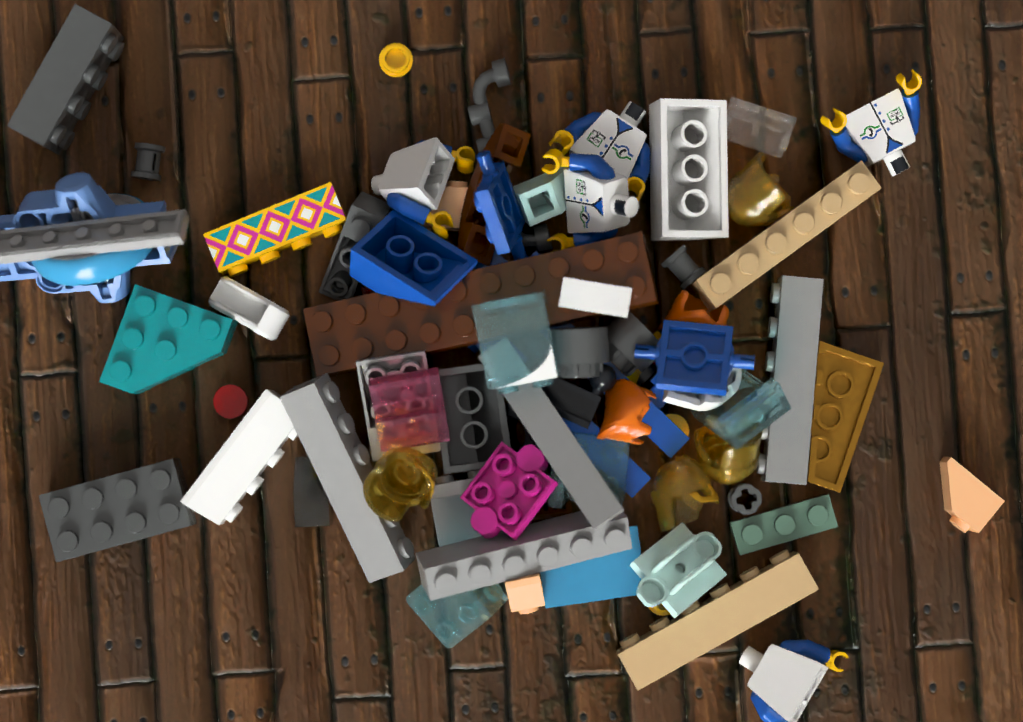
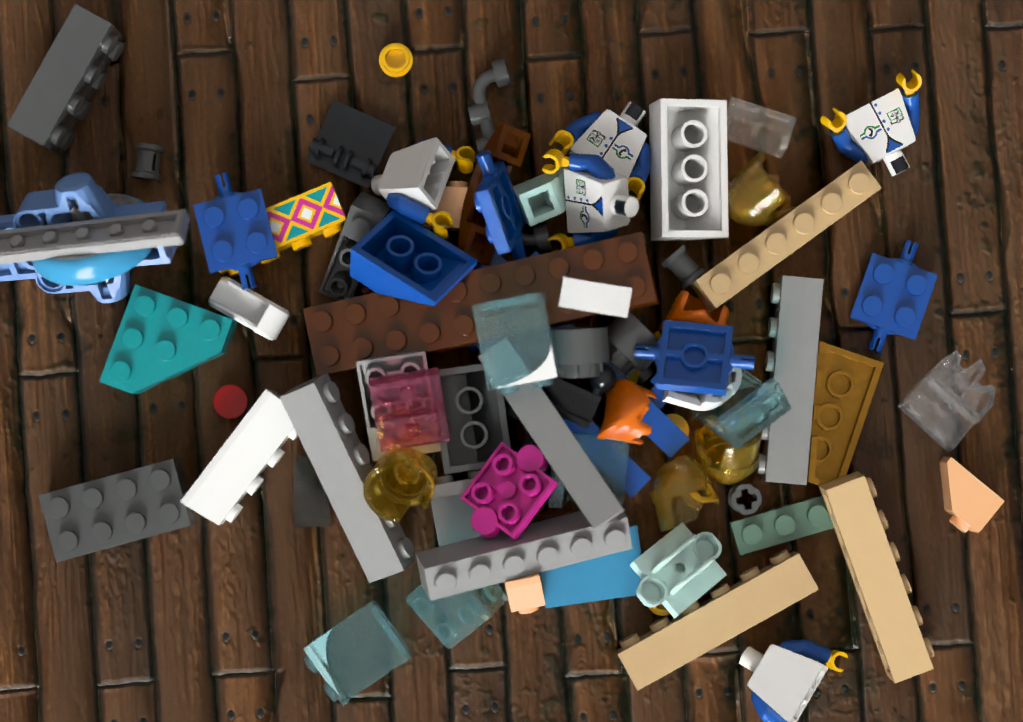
none -> blue plate [193,172,278,290]
none -> clear light blue panel [303,598,413,706]
none -> black hinge [306,100,396,189]
none -> tan brick [819,471,935,683]
none -> blue plate [849,240,938,354]
none -> clear plate [898,350,995,452]

